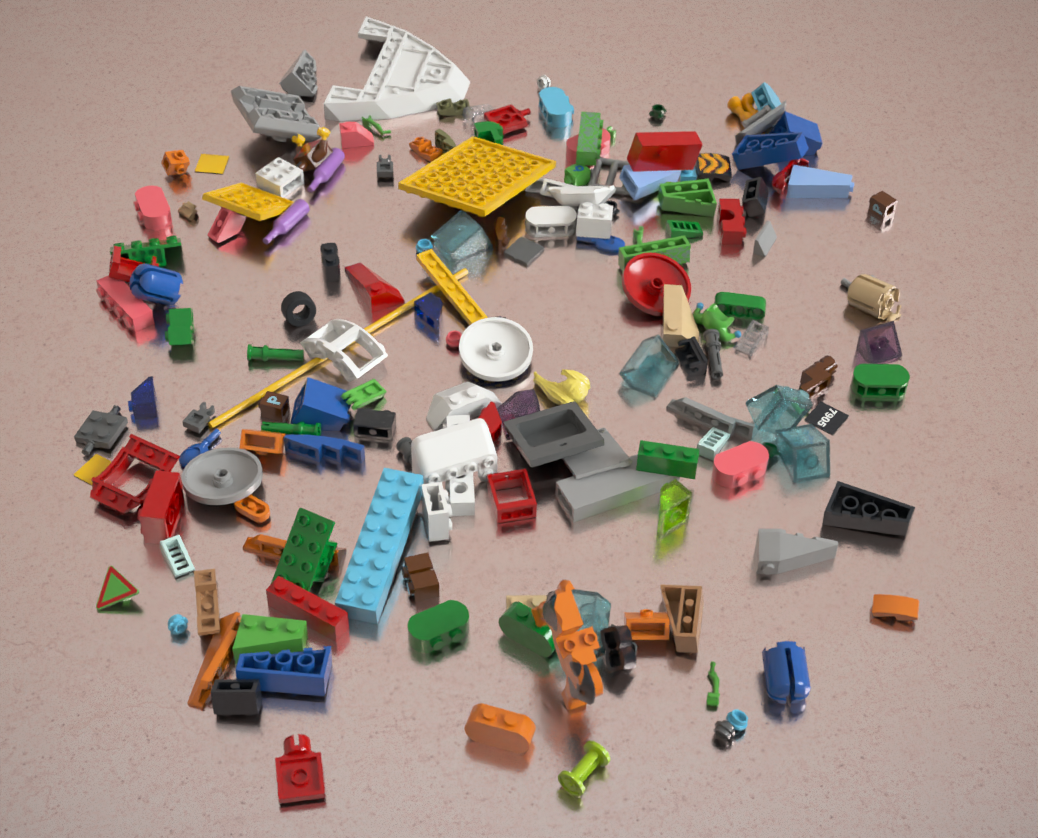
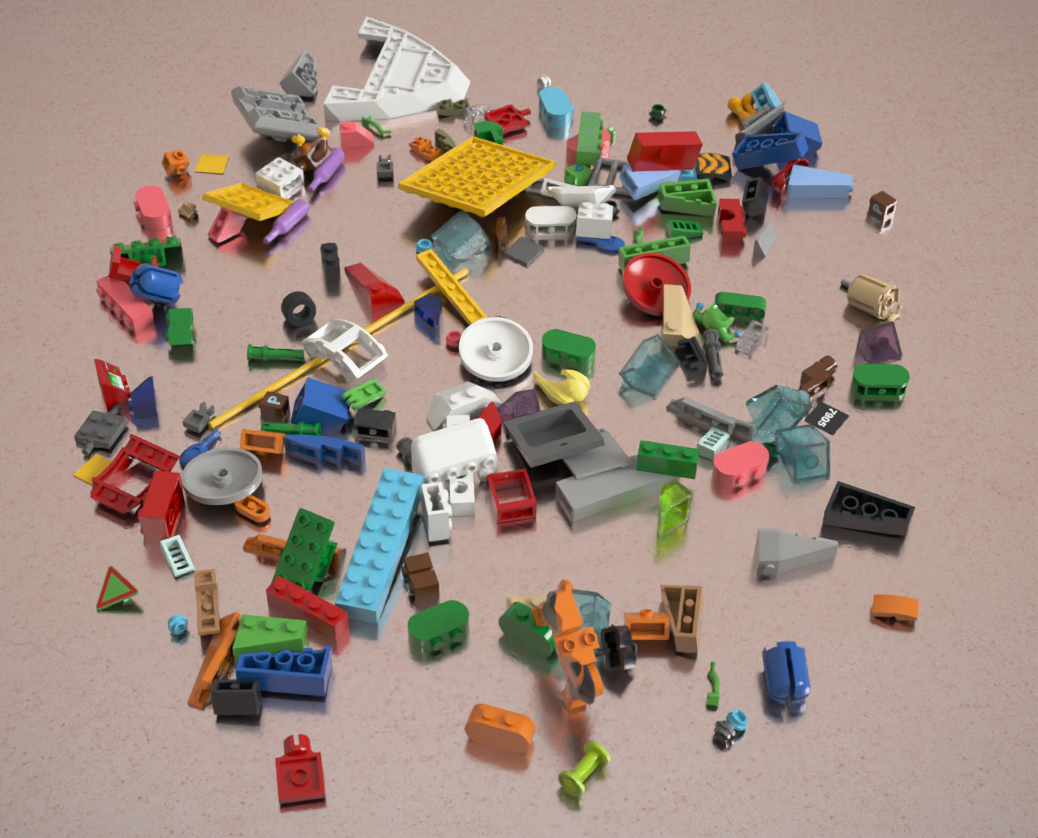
none -> red slope [94,358,132,412]
none -> green brick [541,329,596,370]

